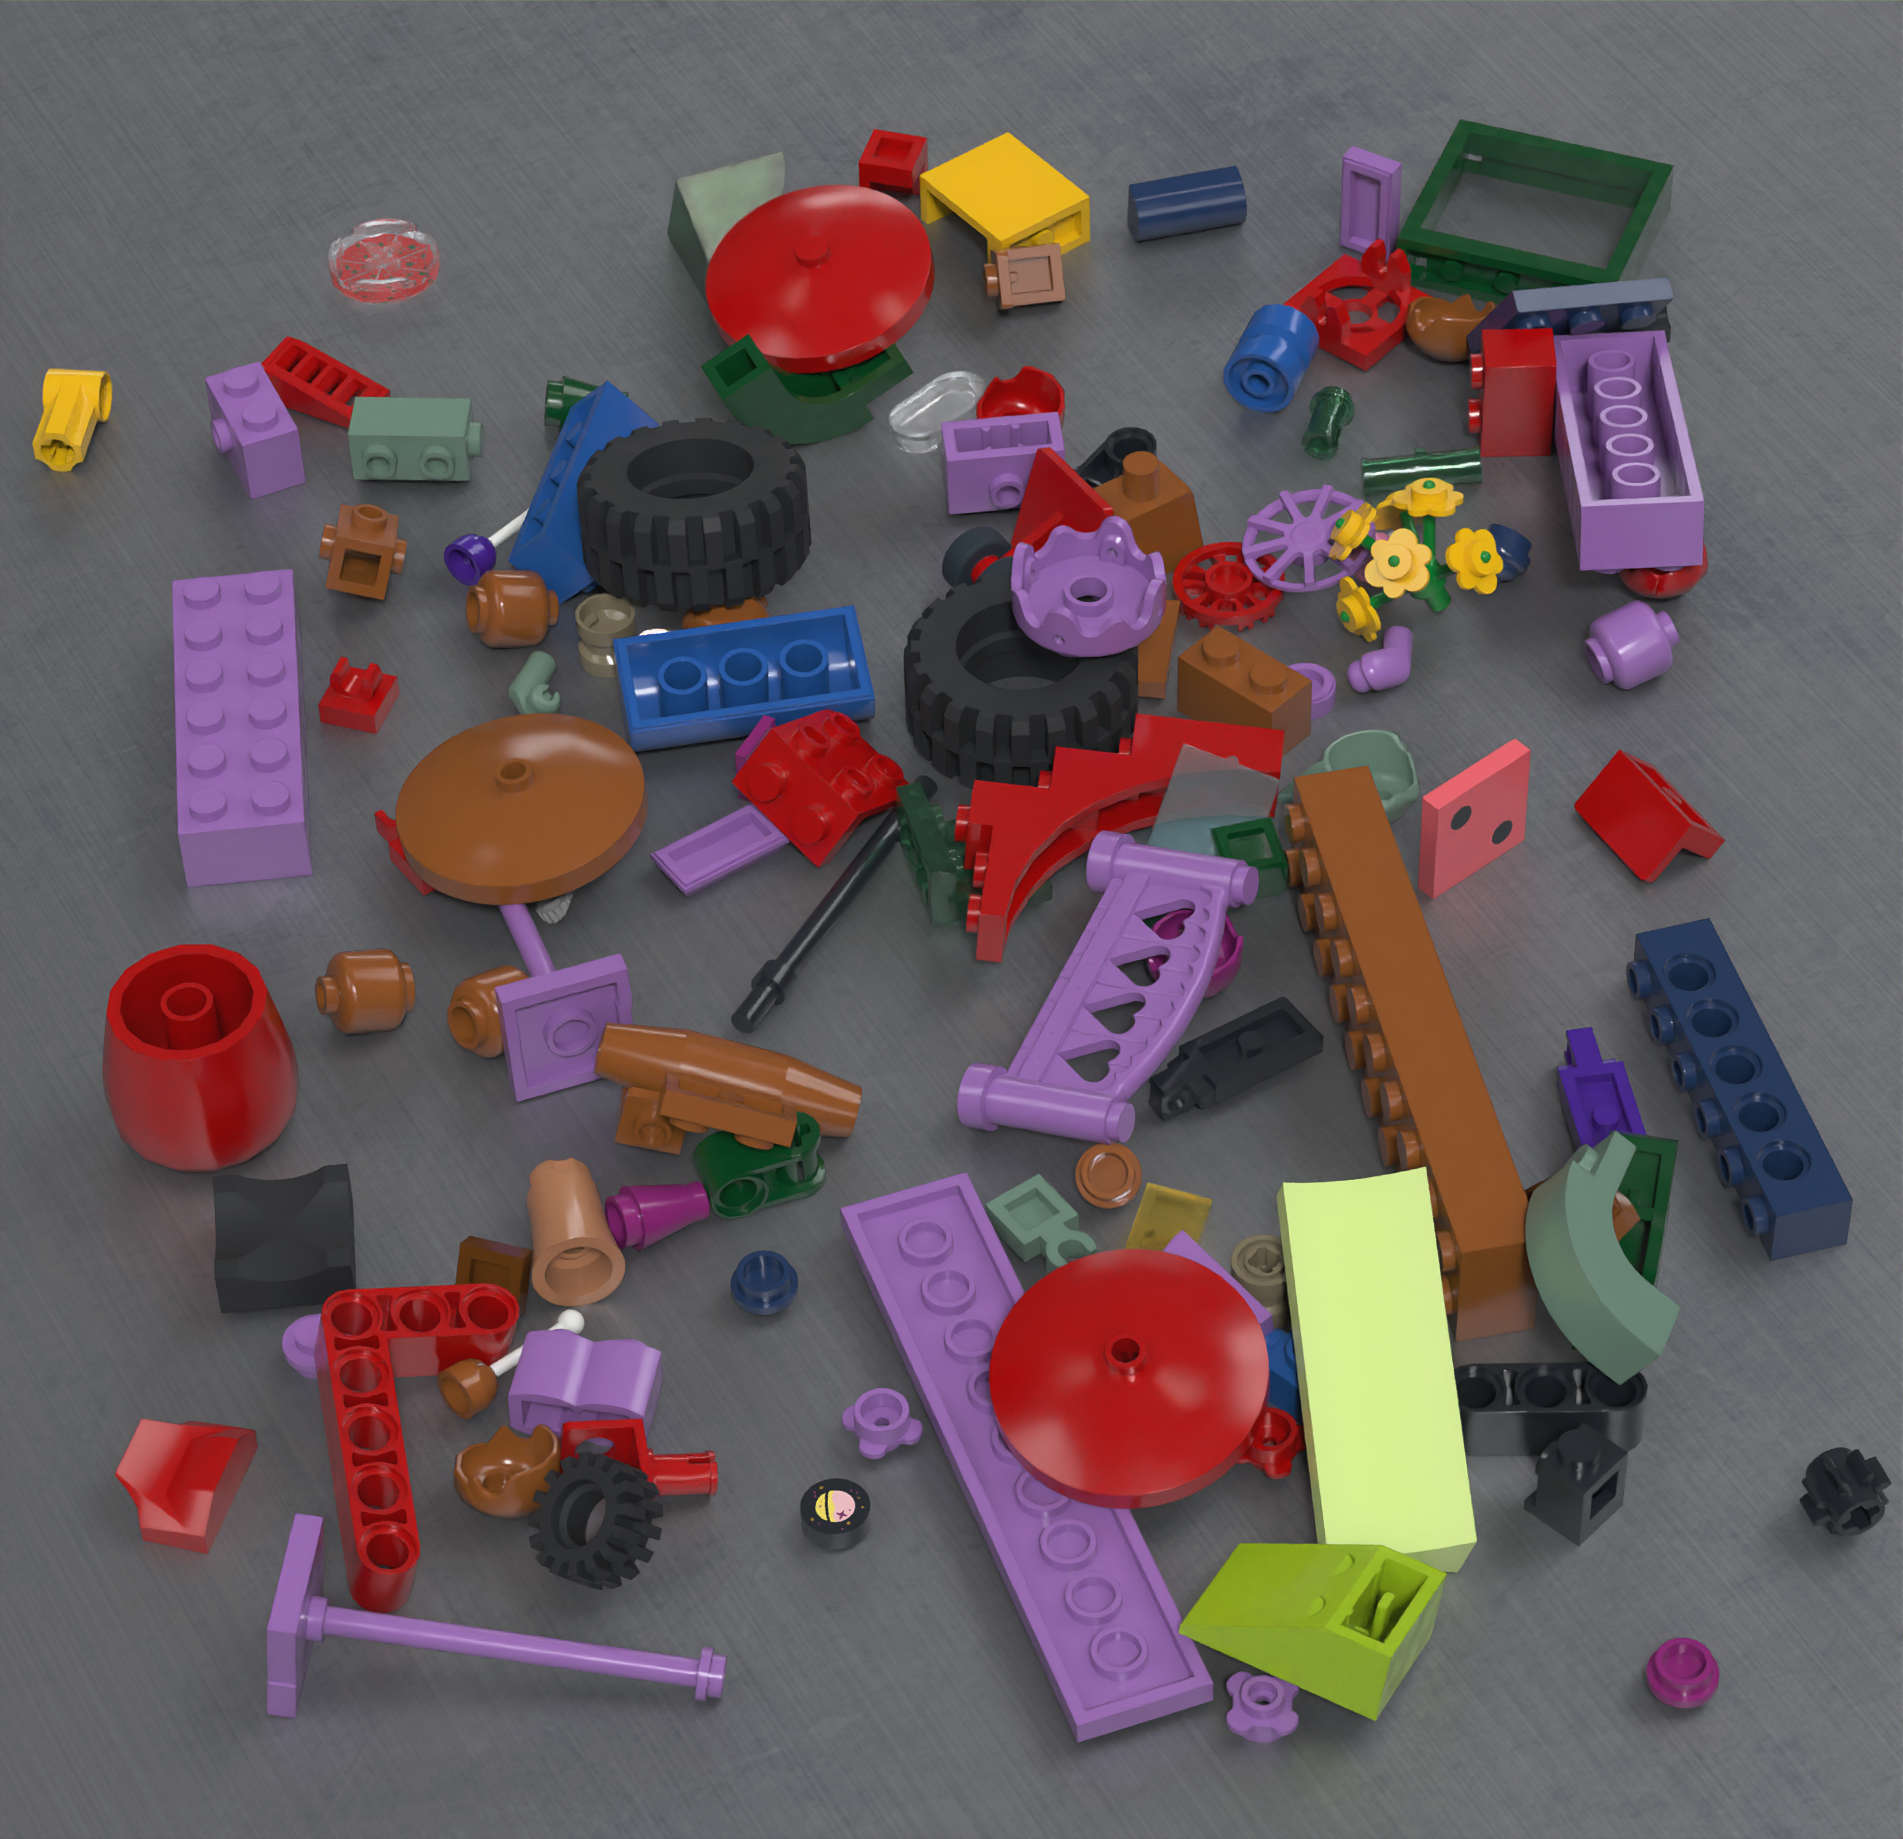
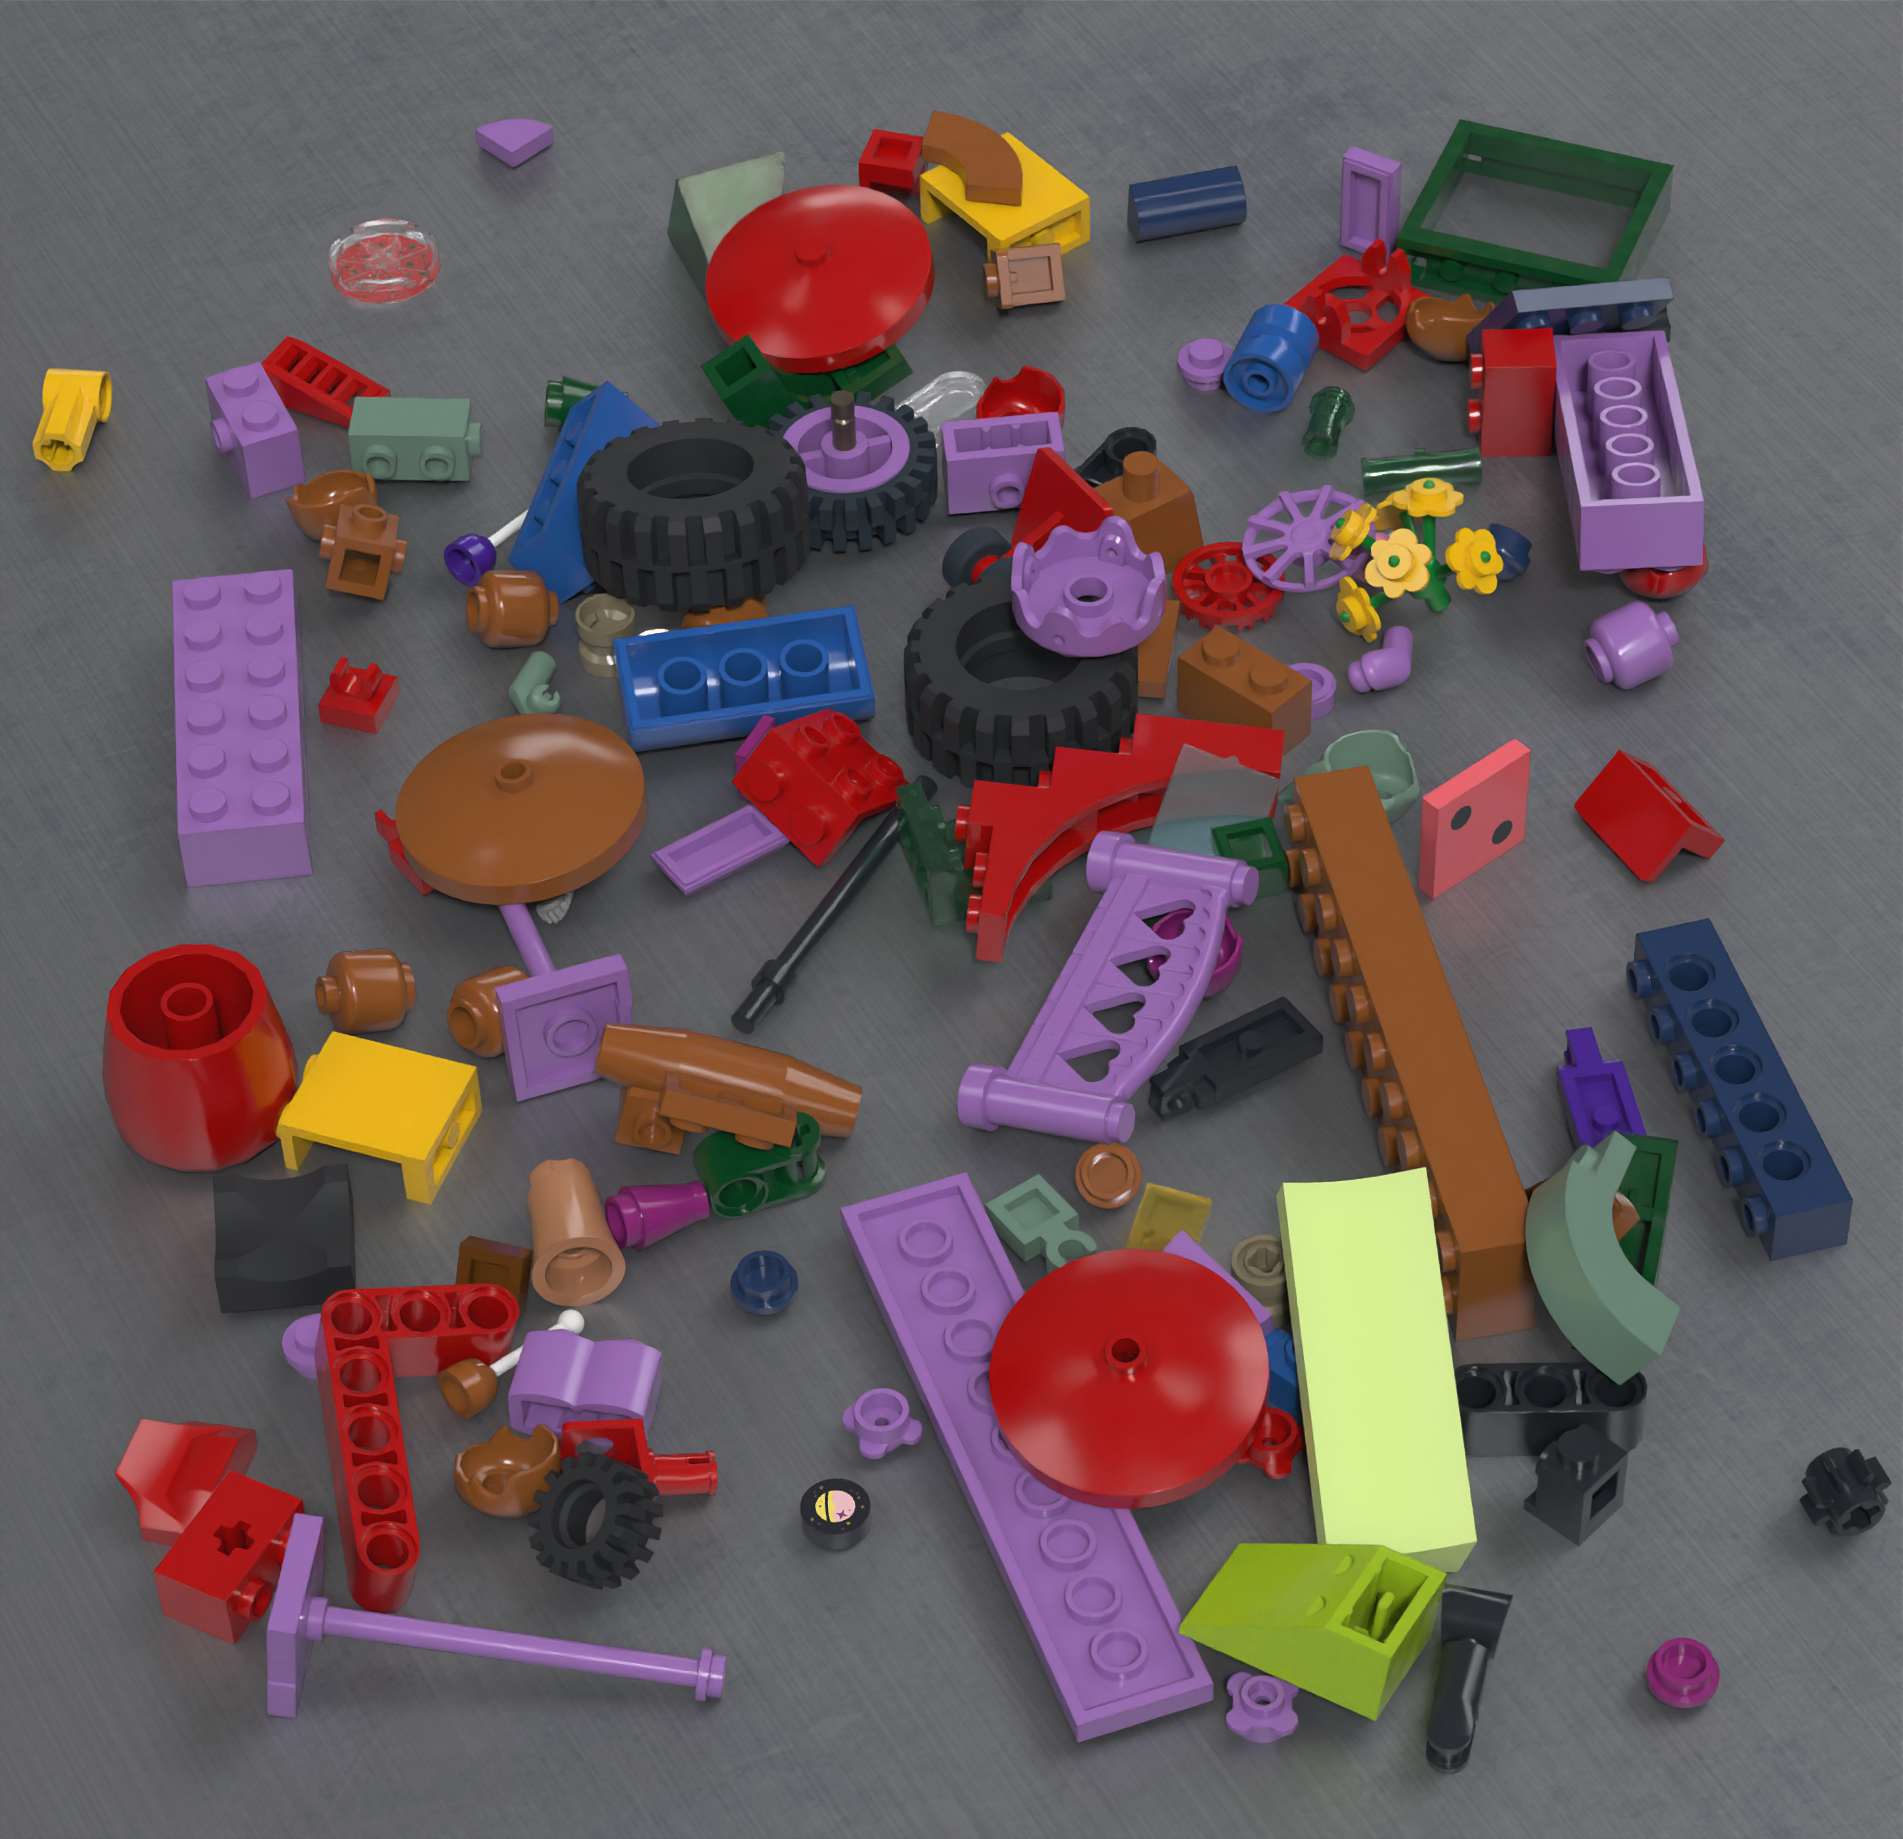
none -> red brick [153,1470,305,1645]
none -> yellow panel [276,1031,482,1205]
none -> dark orange hair [285,469,379,541]
none -> medium lavender tile [476,119,554,168]
none -> wheel [769,390,938,551]
none -> dark orange tile [922,111,1023,206]
none -> medium lavender plate [1177,338,1233,390]
none -> black piece [1426,1583,1513,1774]

